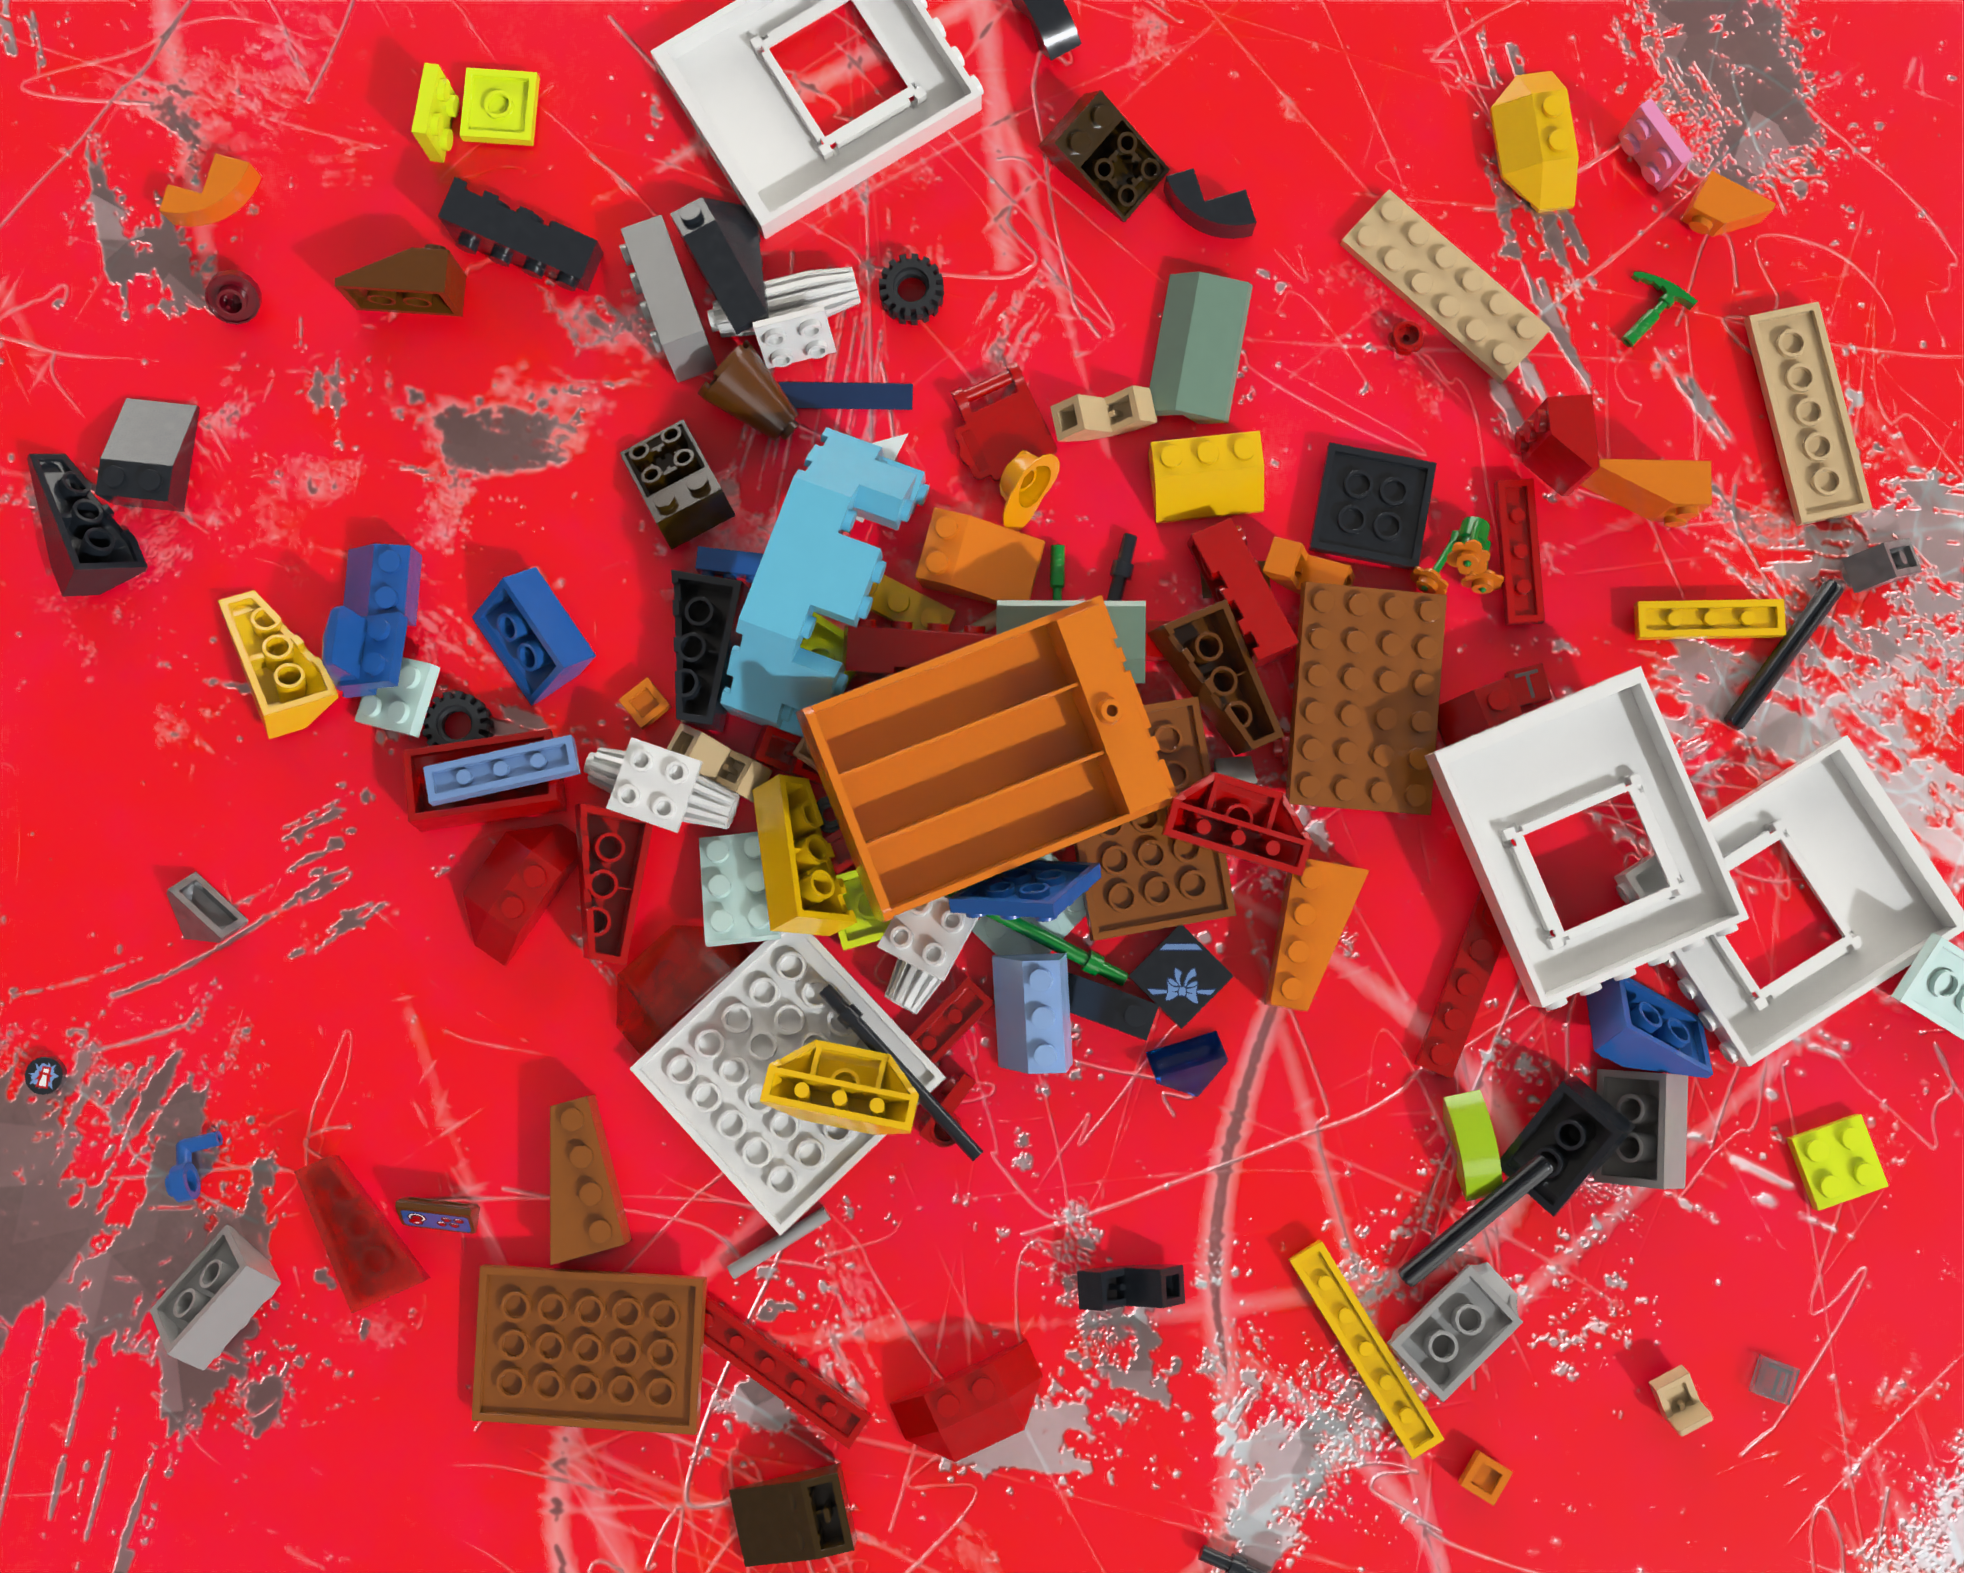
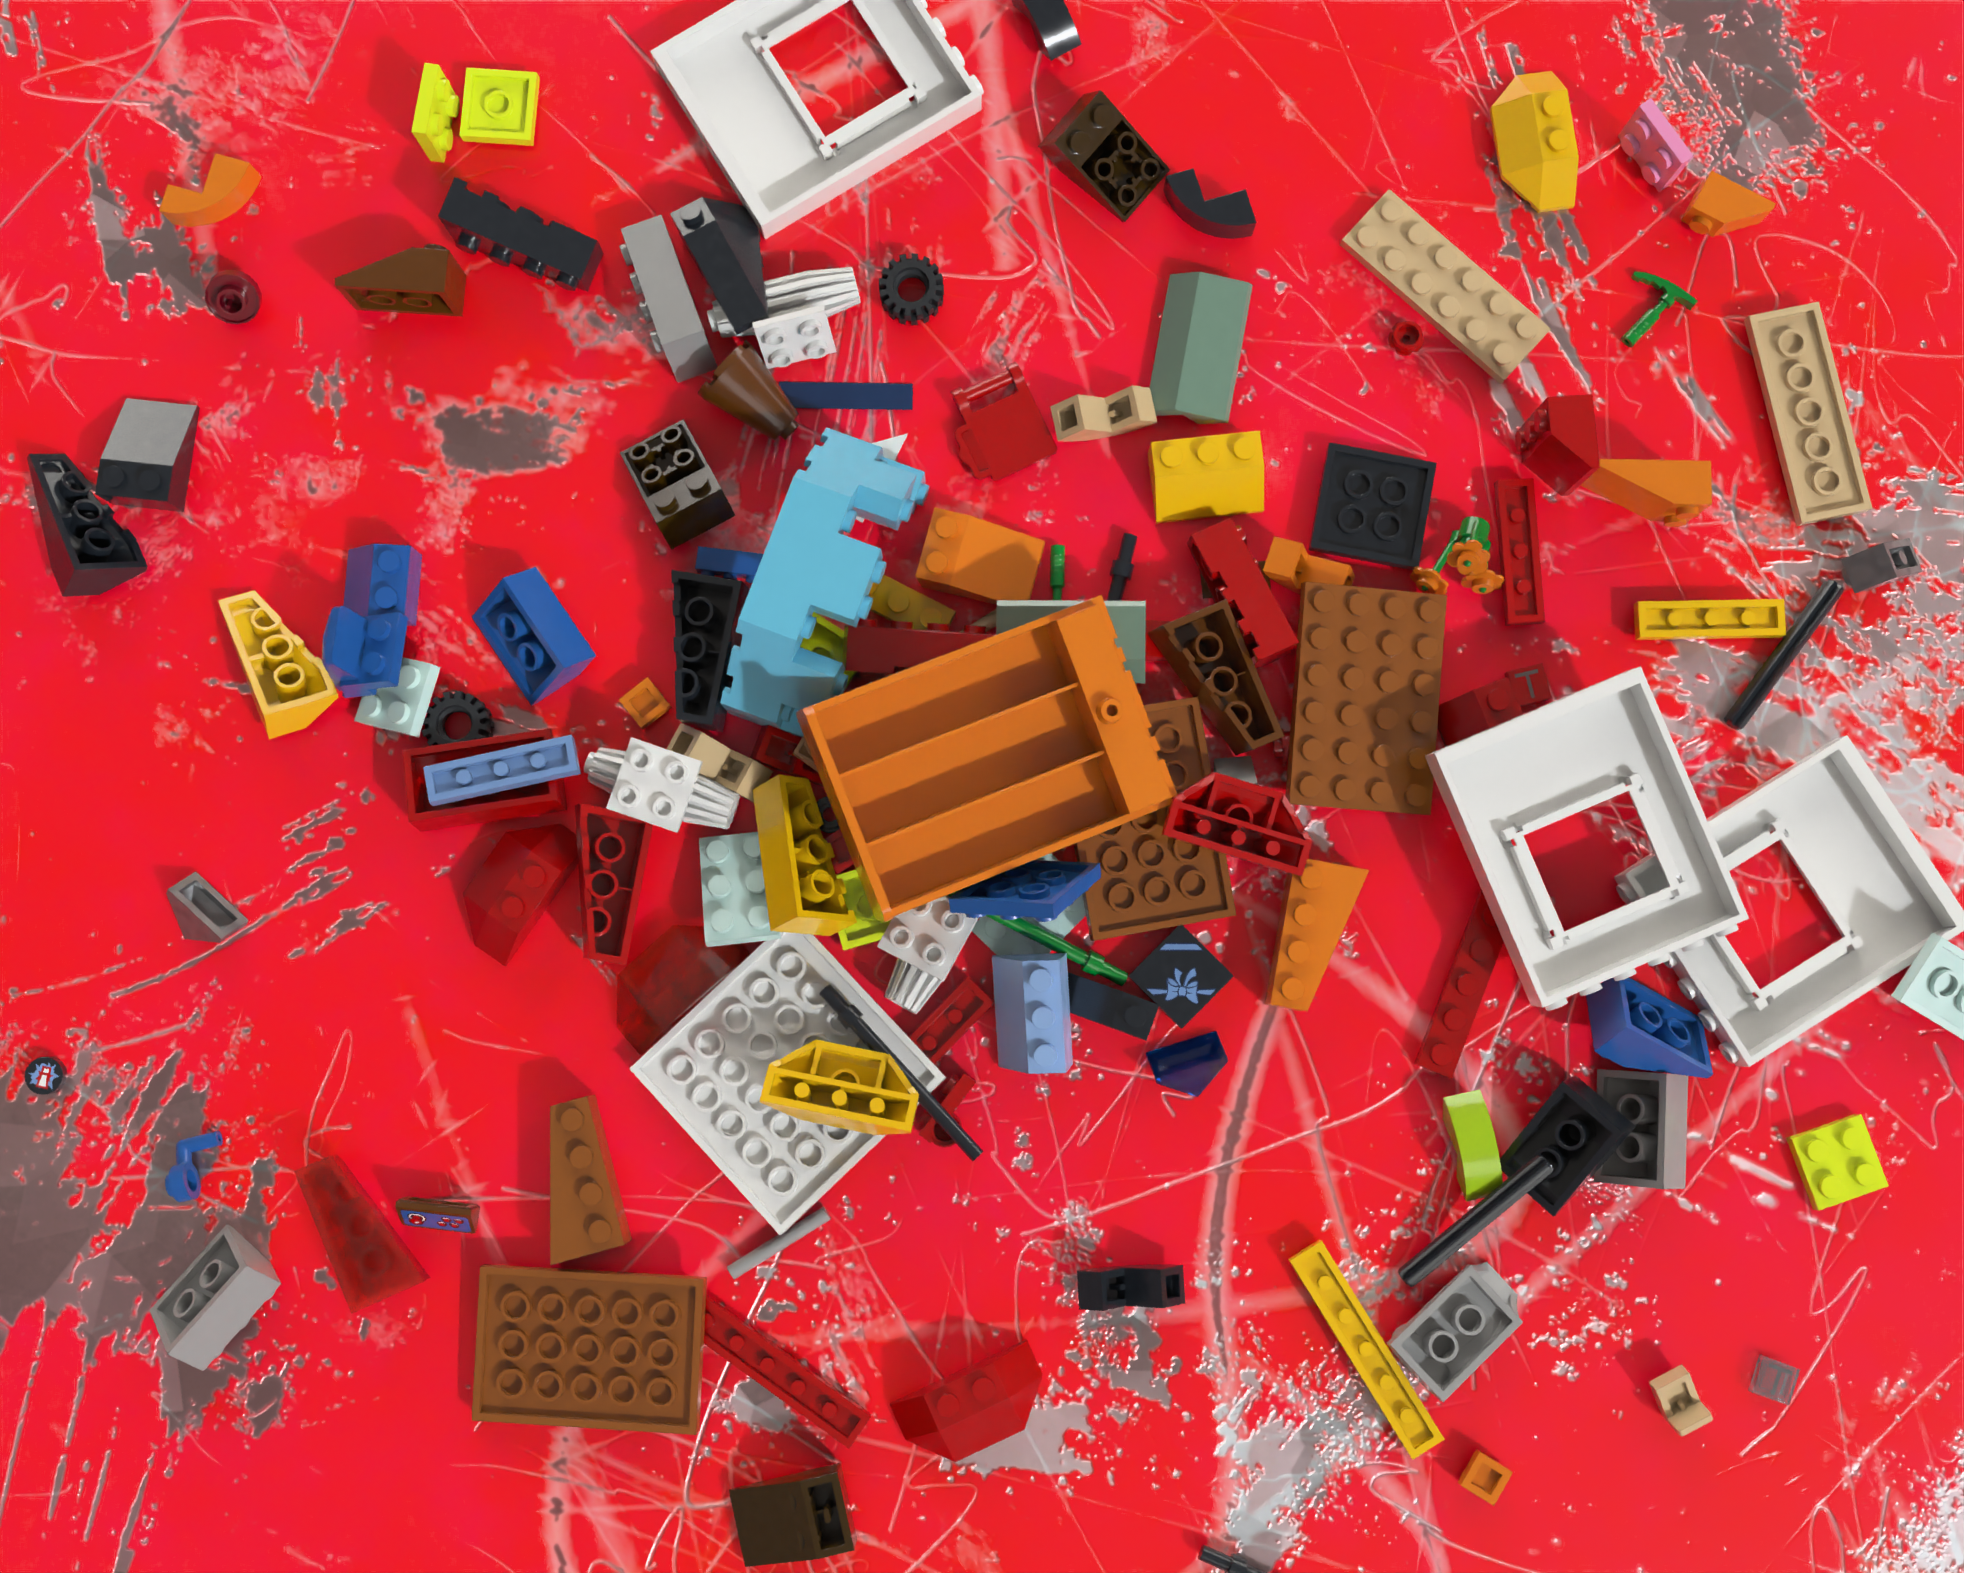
light orange piece [1000,450,1060,531] -> none

